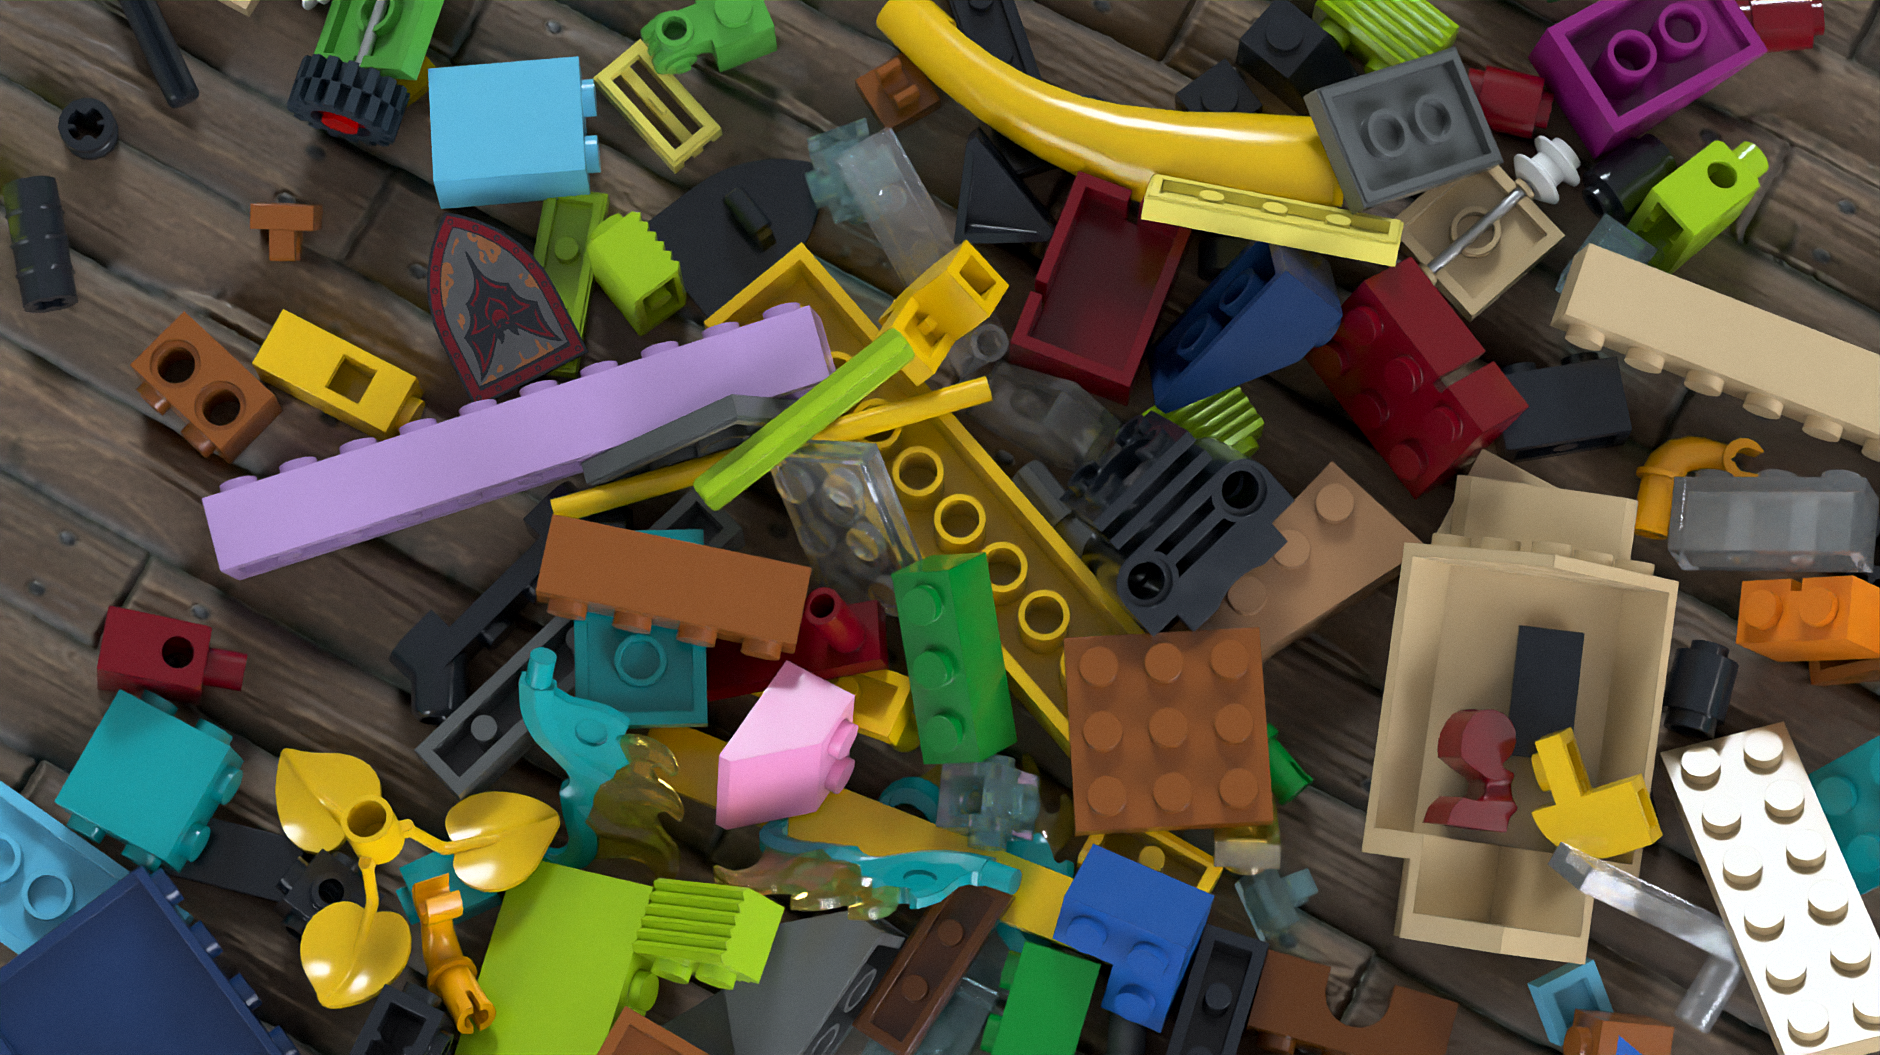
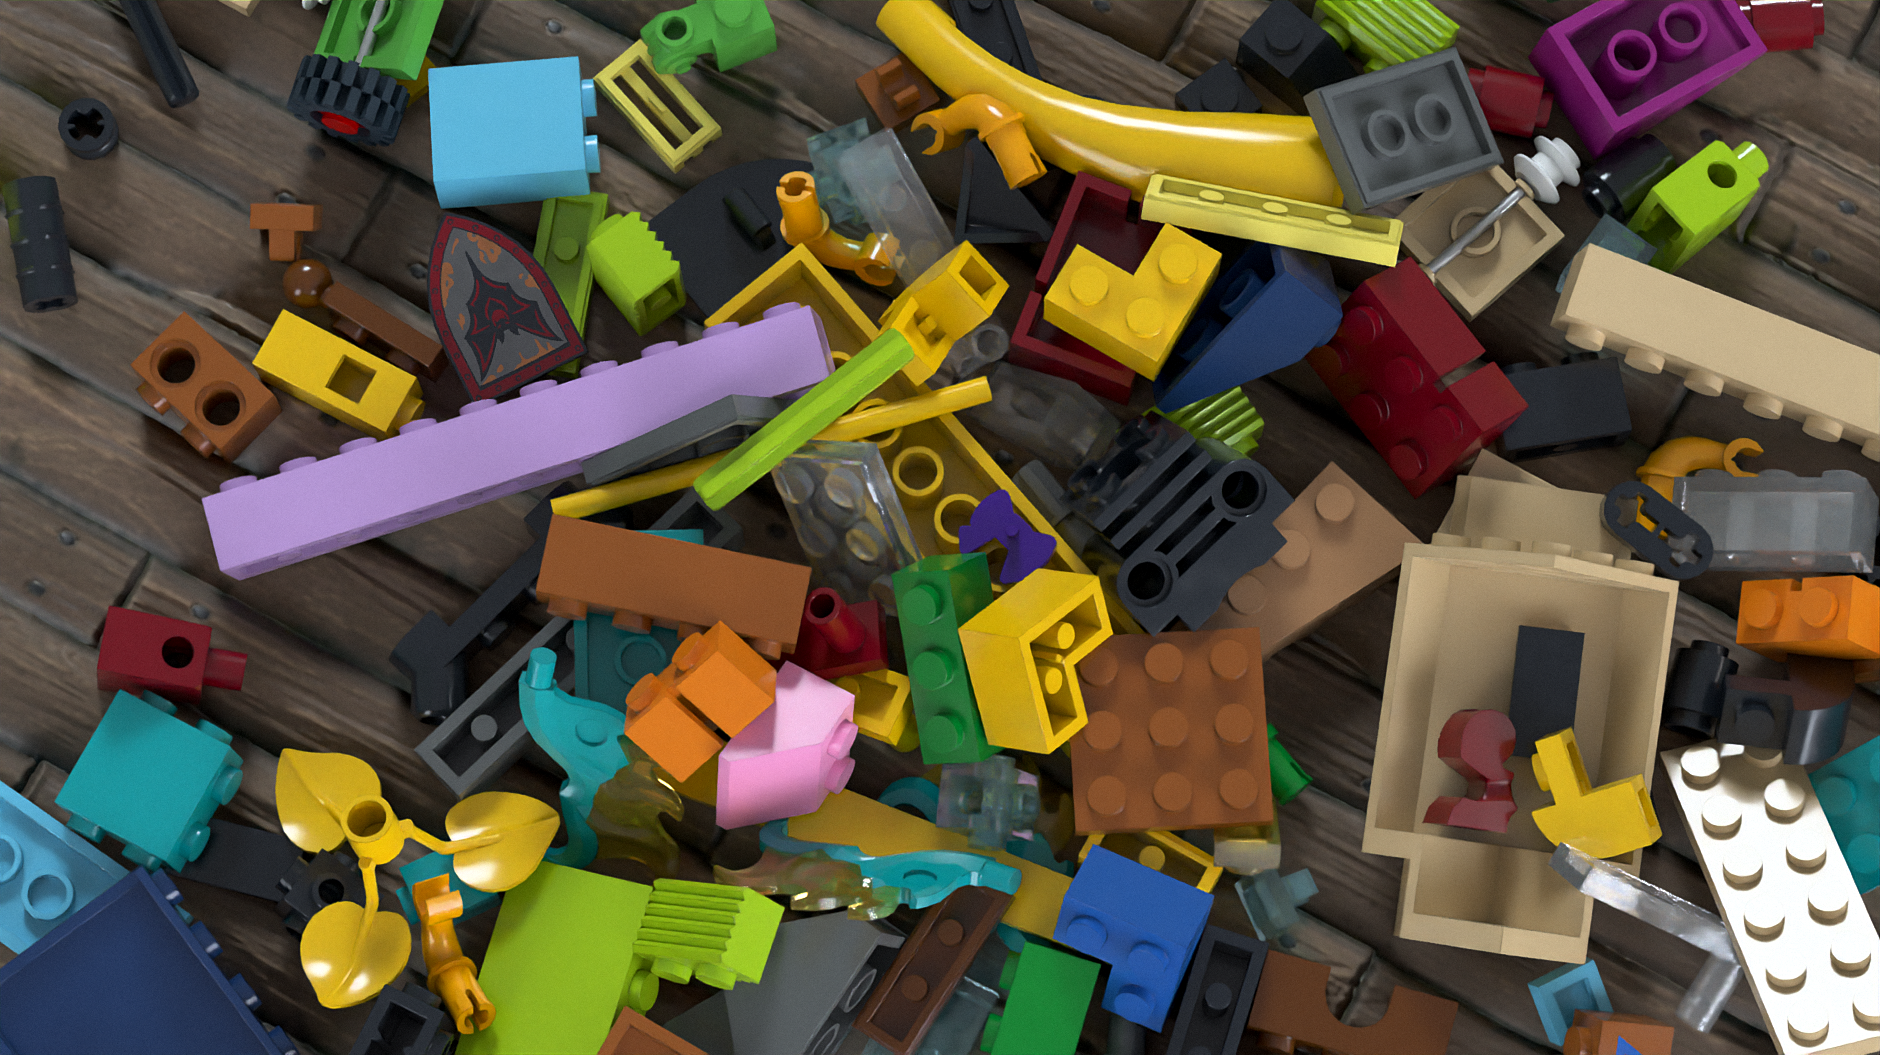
none -> reddish brown plate [282,259,449,383]
none -> orange piece [624,620,777,783]
none -> light orange piece [776,171,903,286]
none -> light orange piece [910,94,1047,190]
none -> yellow brick [957,568,1113,755]
none -> dark purple piece [958,489,1057,585]
none -> yellow brick [1043,222,1222,382]
none -> black beam [1599,481,1714,580]
none -> black brick [1716,653,1855,765]

